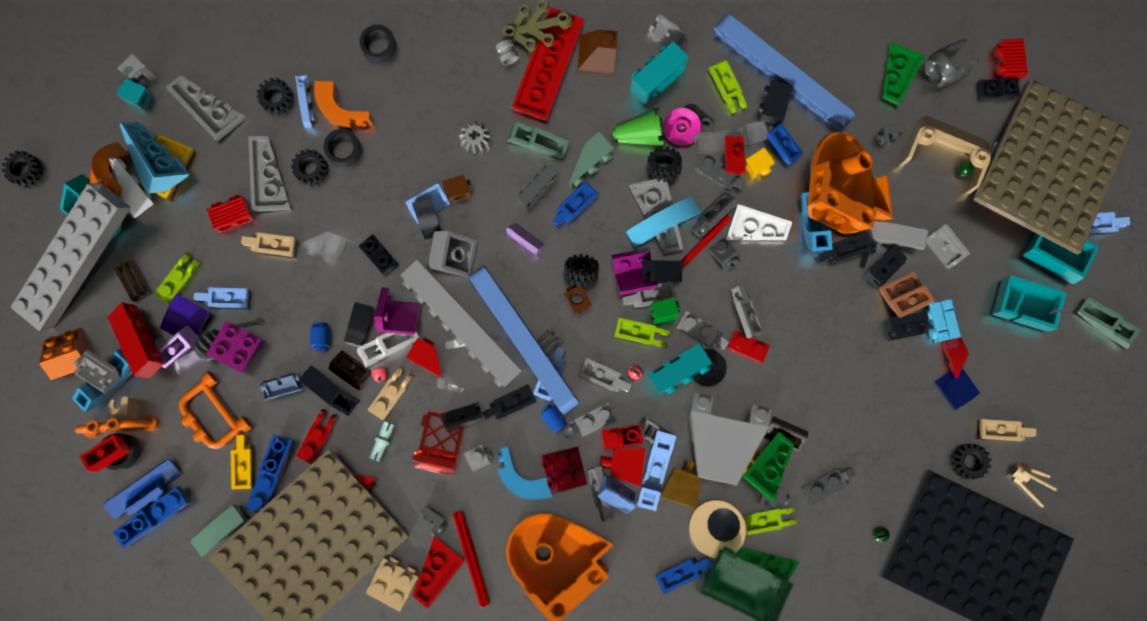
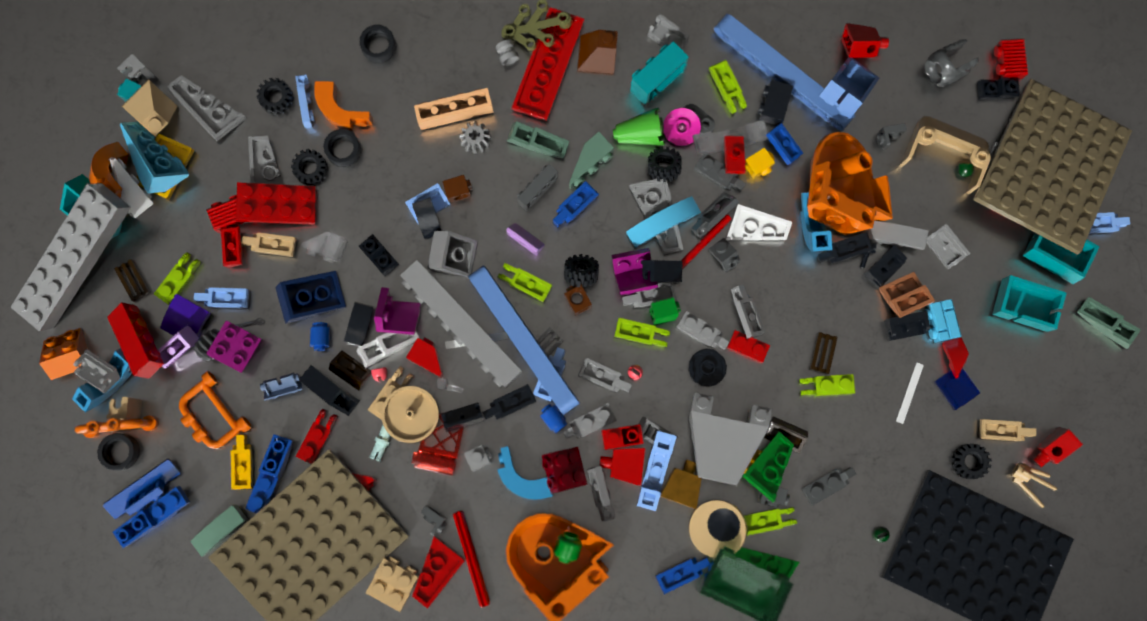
black tyre [2,150,42,187] -> none
red brick [79,435,131,473] -> none
medium blue slope [598,475,636,514] -> none
teal wedge [647,343,713,395] -> none
green wing [882,42,925,106] -> none
none -> tan slope [122,79,178,136]
none -> red slope [221,226,242,268]
none -> red plate [236,182,315,225]
none -> dark blue slope [275,270,346,324]
none -> tan piece [381,386,439,443]
none -> light nougat brick [414,88,494,130]
none -> lime hinge [497,263,552,303]
none -> green head [554,532,582,564]
none -> lime hinge [800,374,855,396]
none -> dark brown tile [809,332,838,374]
none -> medium blue piece [820,58,880,119]
none -> red torso [841,23,889,58]
none -> white sticker [896,363,924,424]
none -> red torso [1033,427,1083,468]

